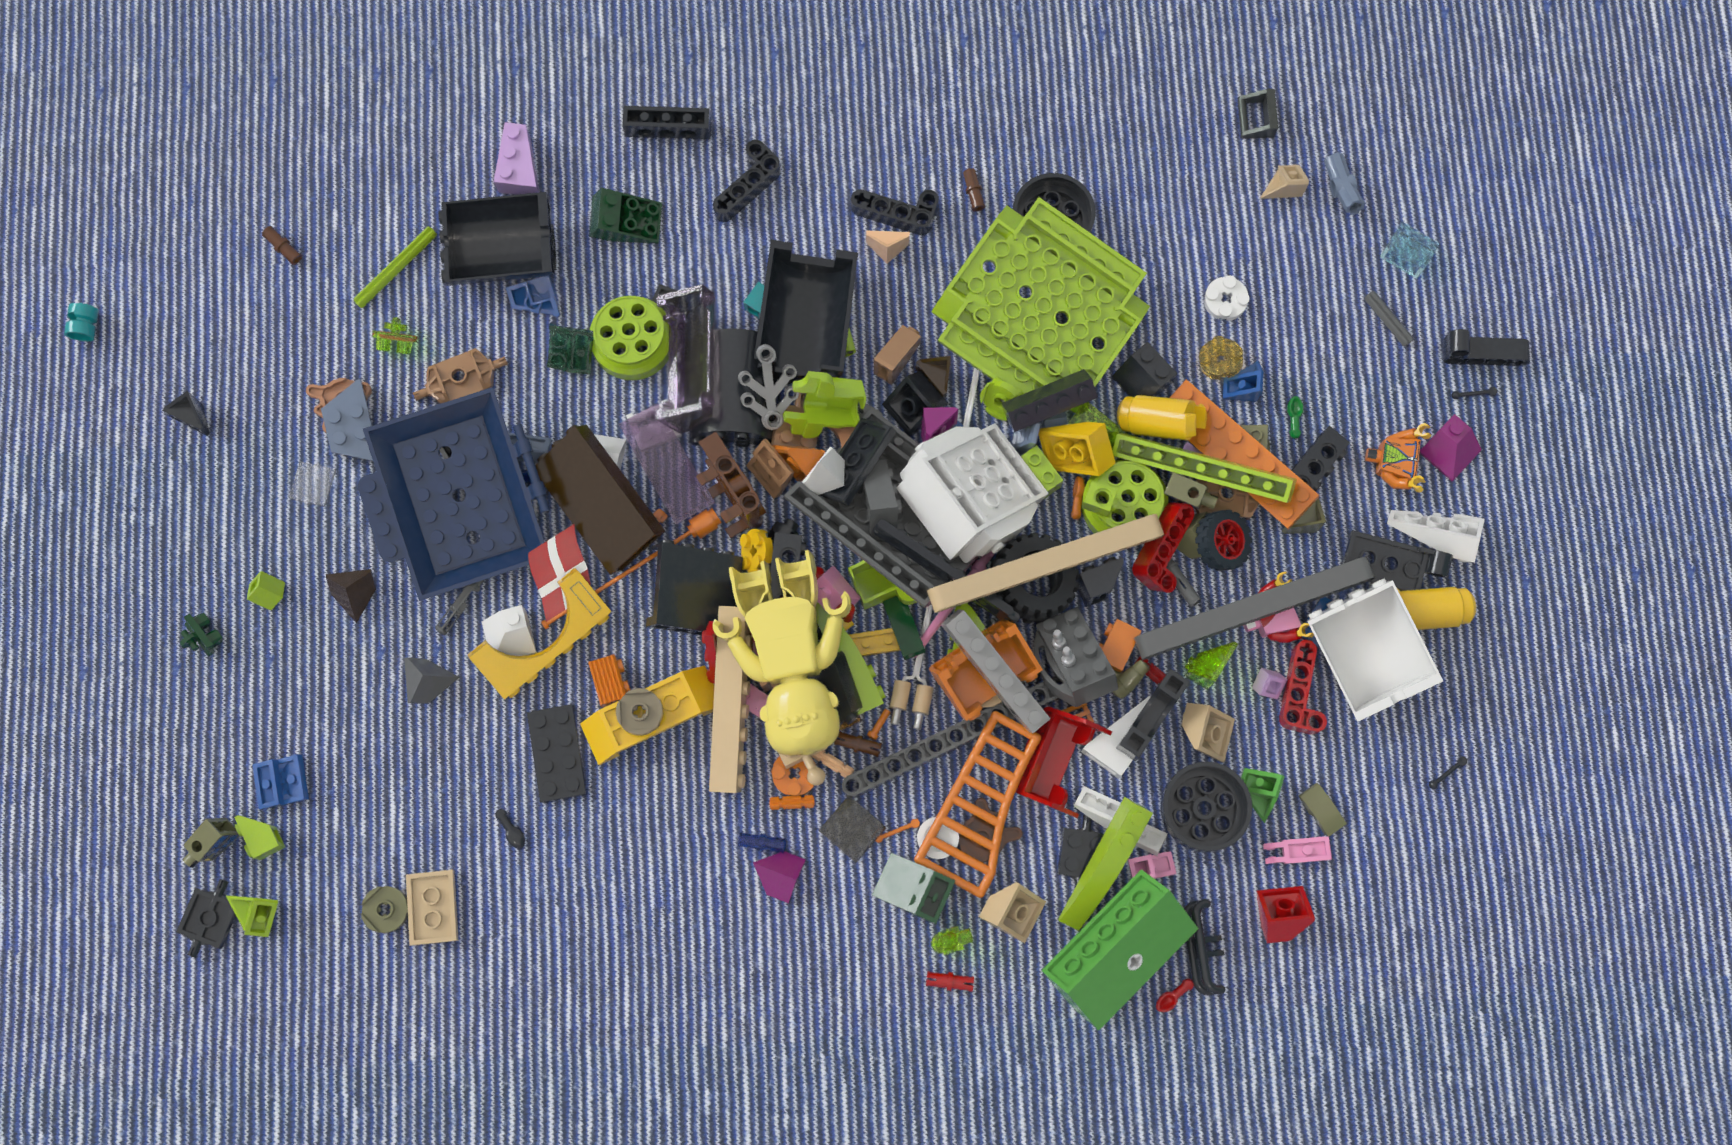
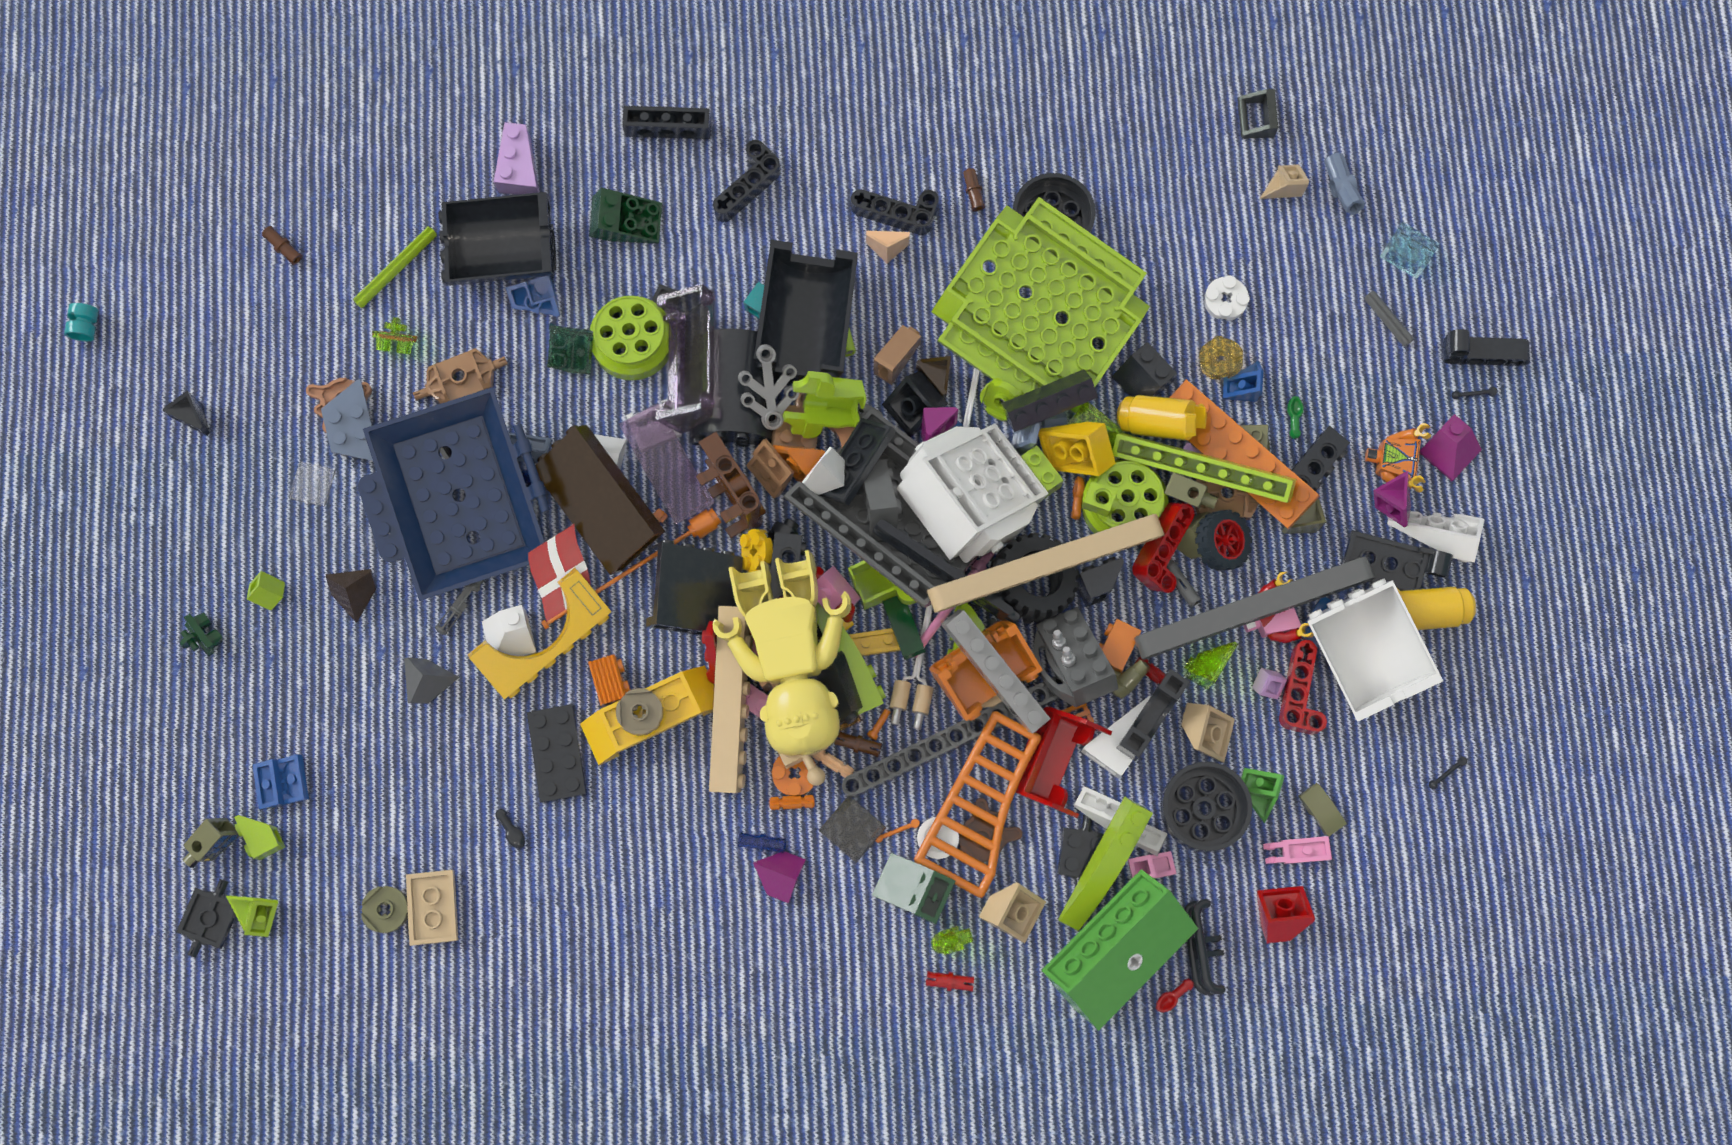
none -> magenta slope [1373,470,1411,528]

